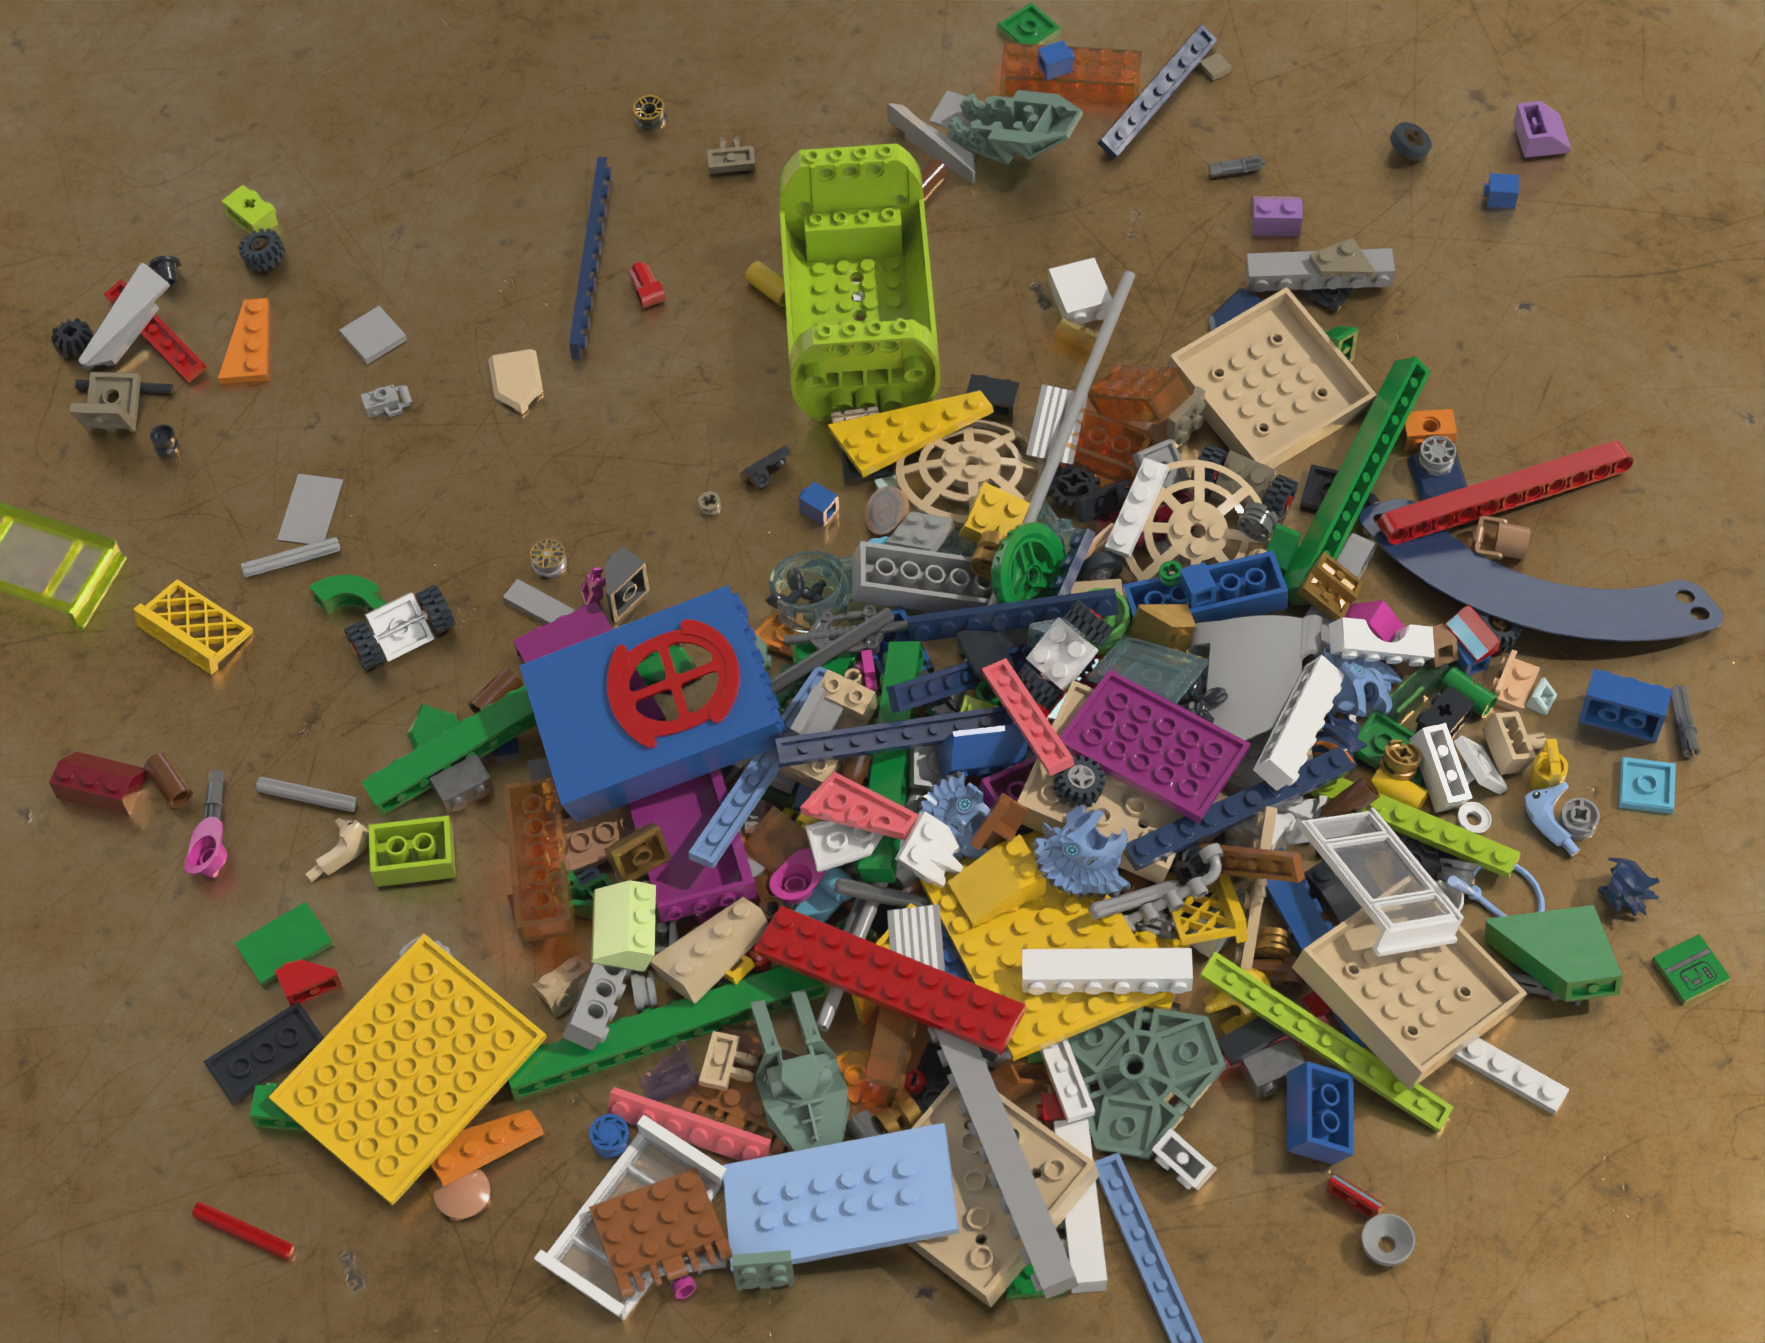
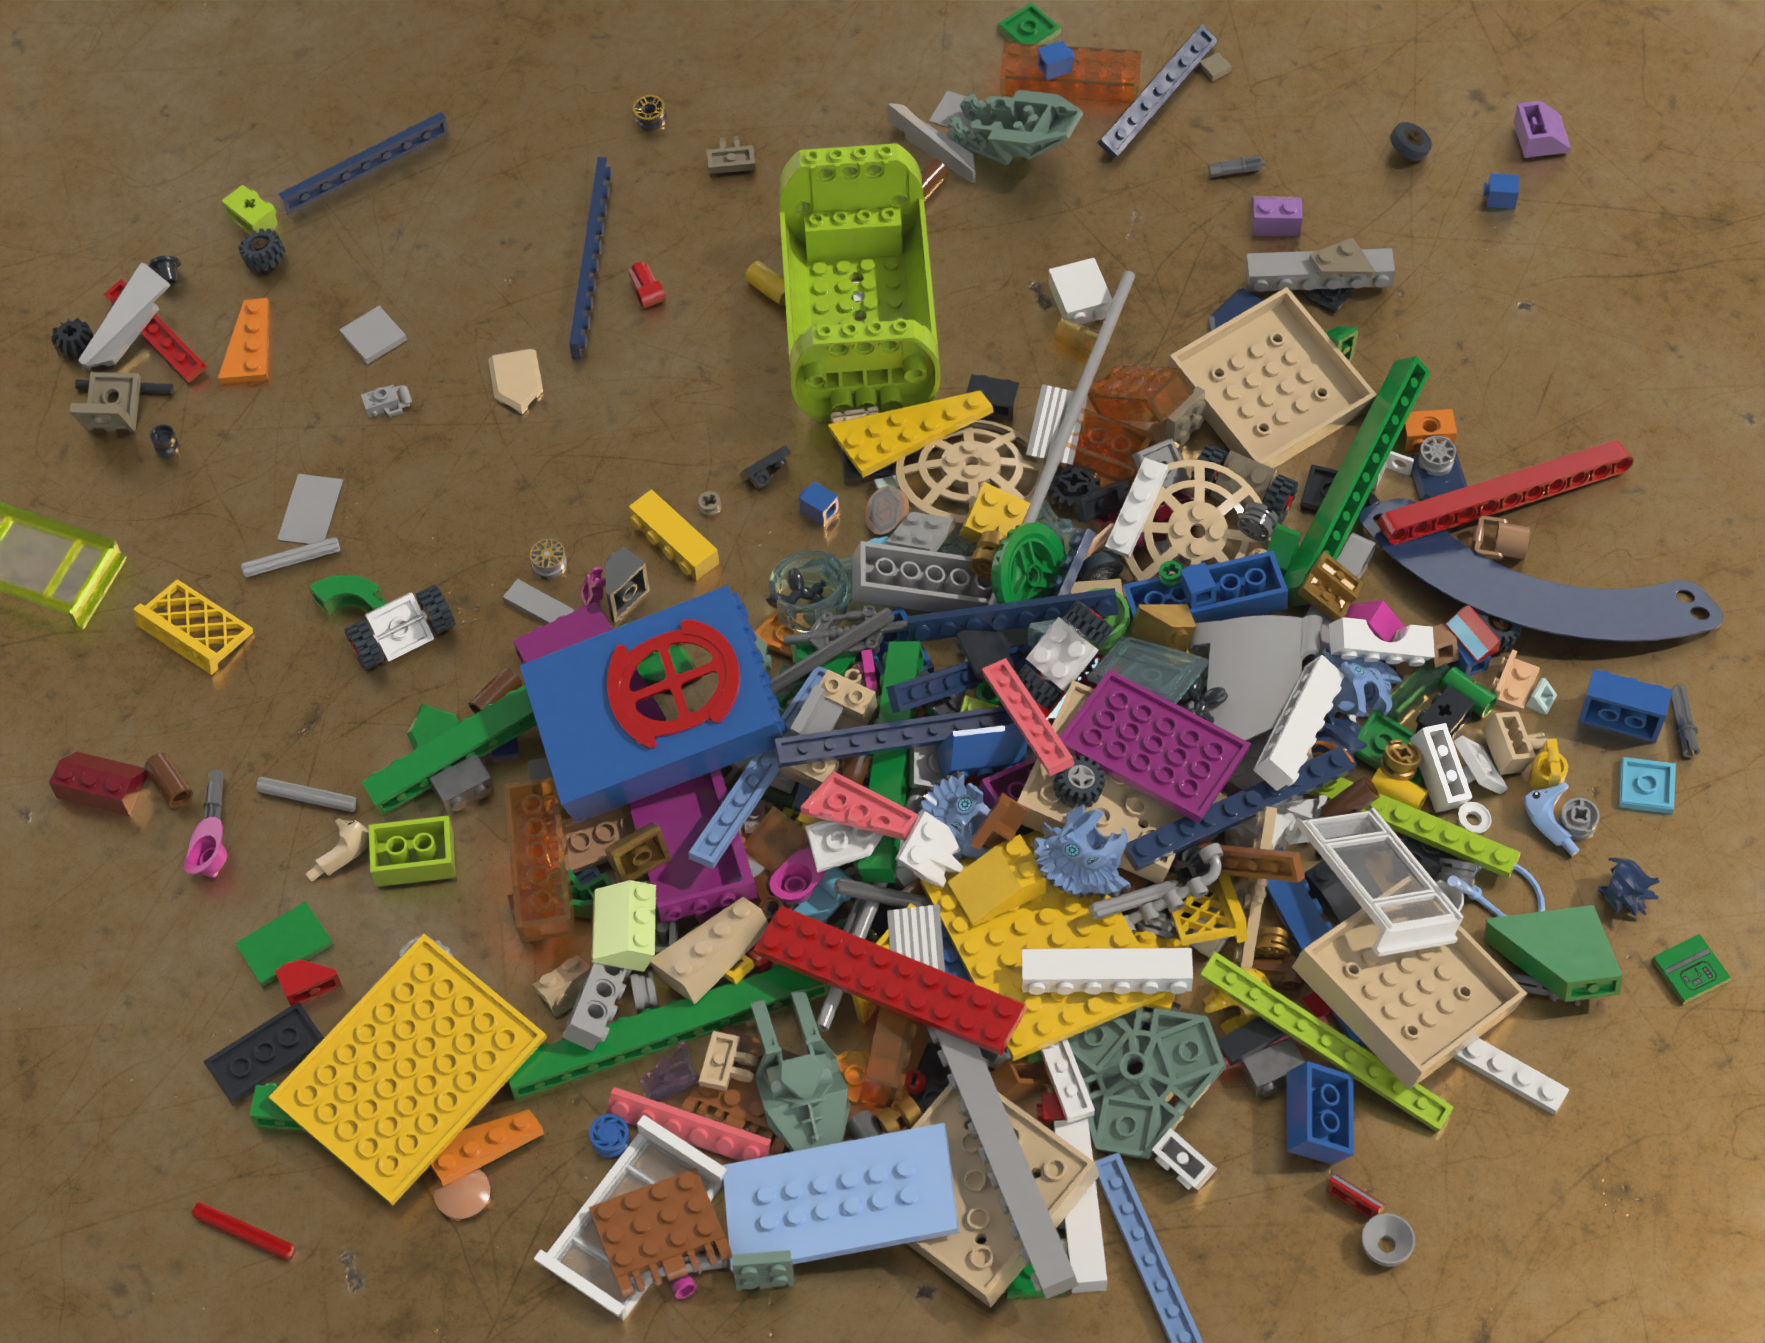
none -> dark blue plate [278,112,449,215]
none -> yellow brick [629,489,719,581]
none -> white bracket [1372,451,1414,490]

